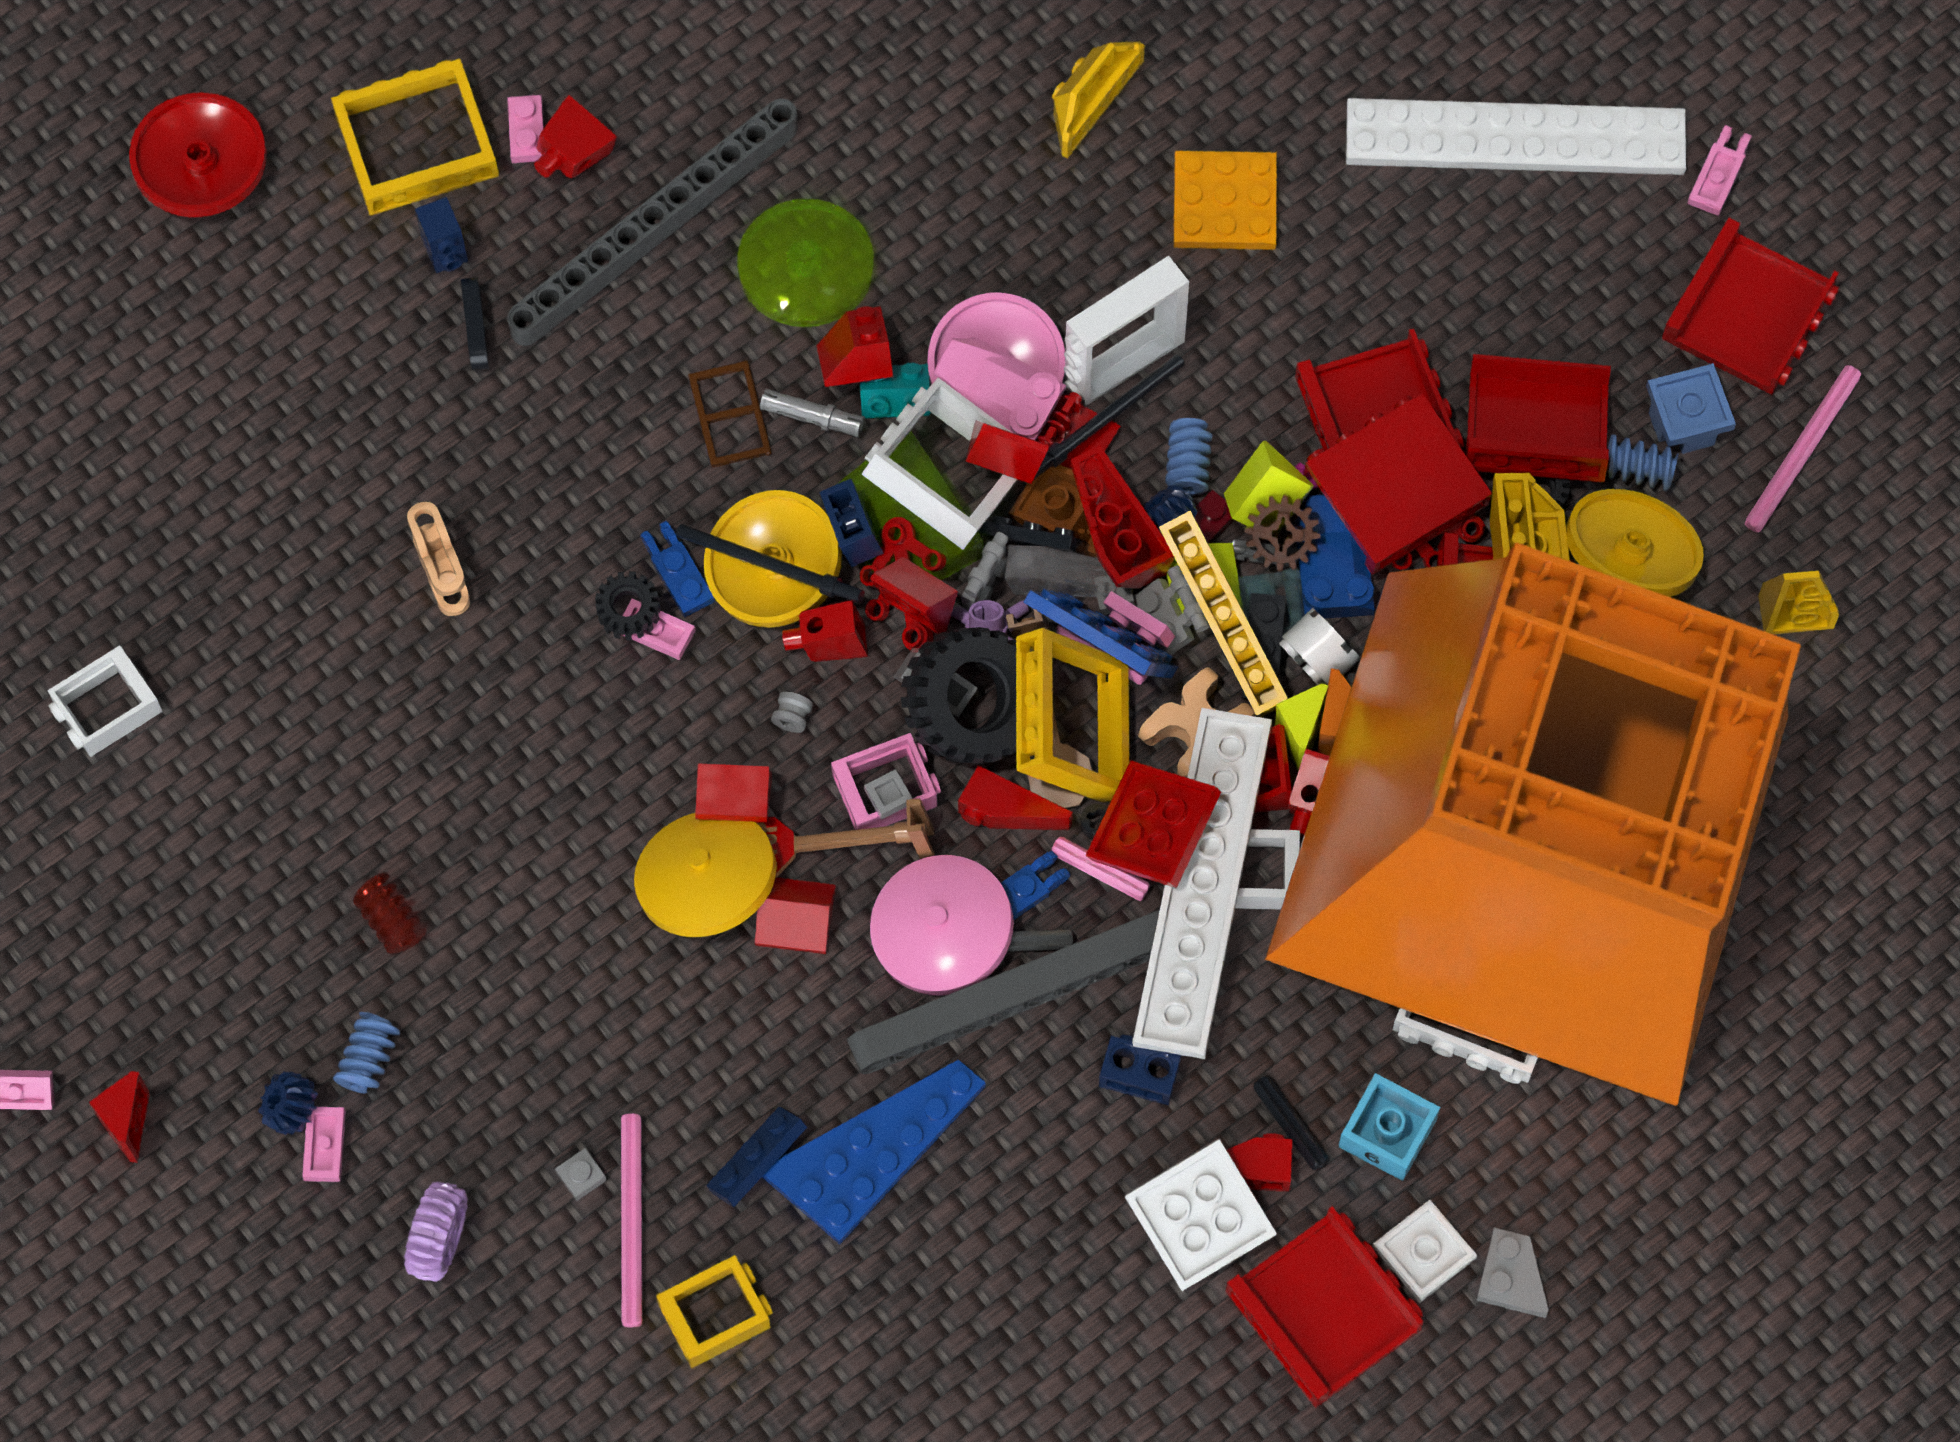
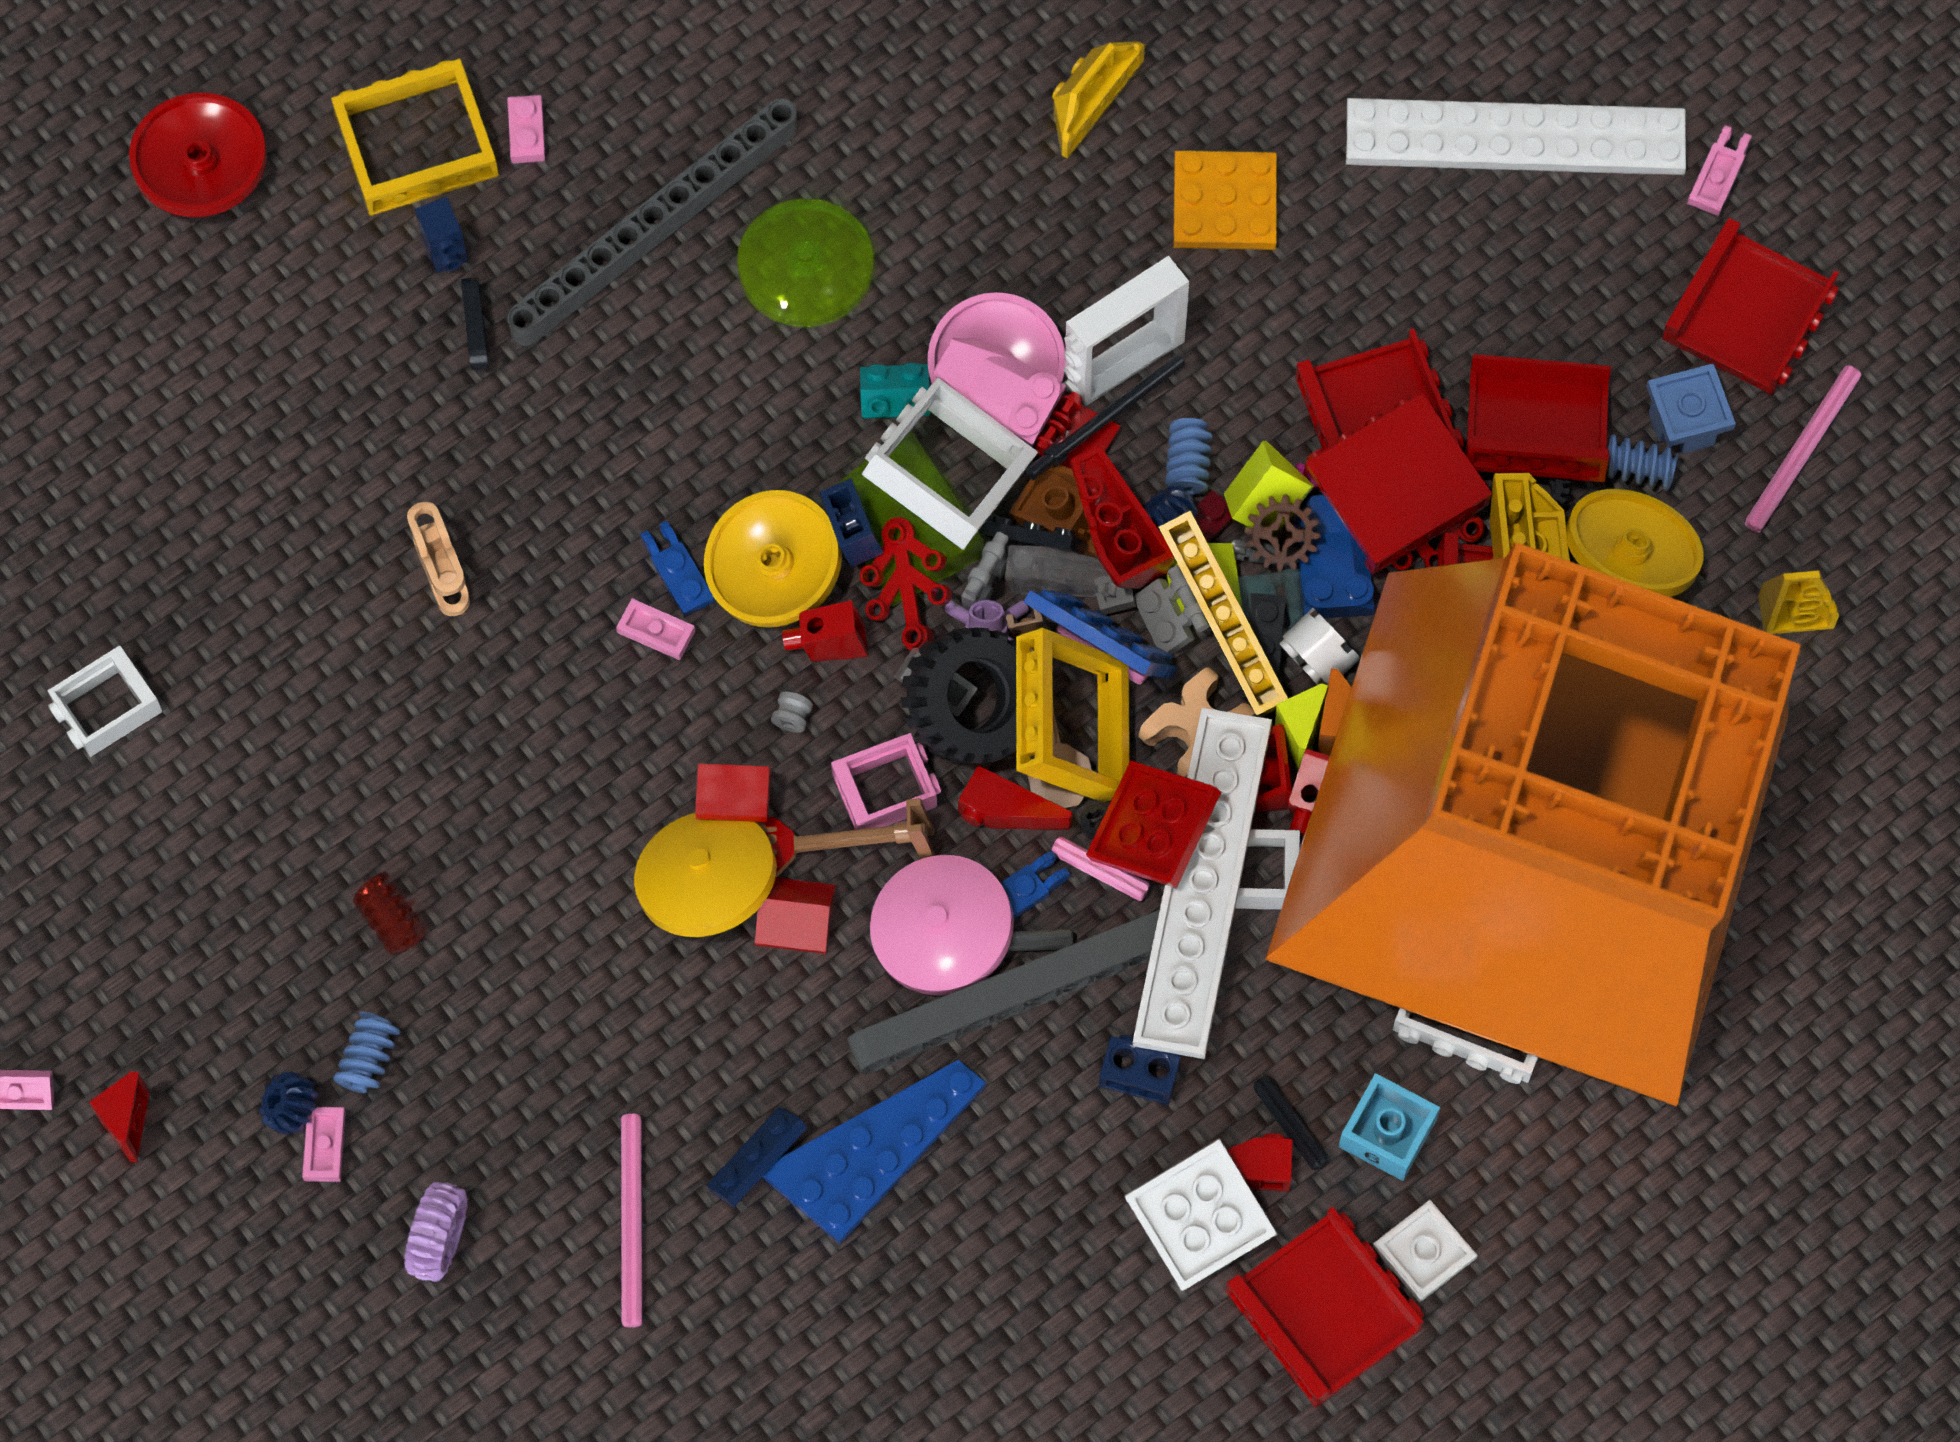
red torso [534,95,617,178] -> none
light grey plate [555,1148,607,1201] -> none
black tyre [595,571,660,640] -> none
yellow window [656,1255,773,1369] -> none
black bar [676,524,865,604] -> none
reddish brown window [688,360,772,468] -> none
light grey pin [760,388,865,438] -> none
red slope [816,306,893,387] -> none
light grey plate [864,769,913,820] -> none
red slope [870,557,958,634] -> none
red slope [966,420,1049,484] -> none
bright pink wing [1103,591,1175,648] -> none
light grey wing [1477,1228,1548,1318] -> none

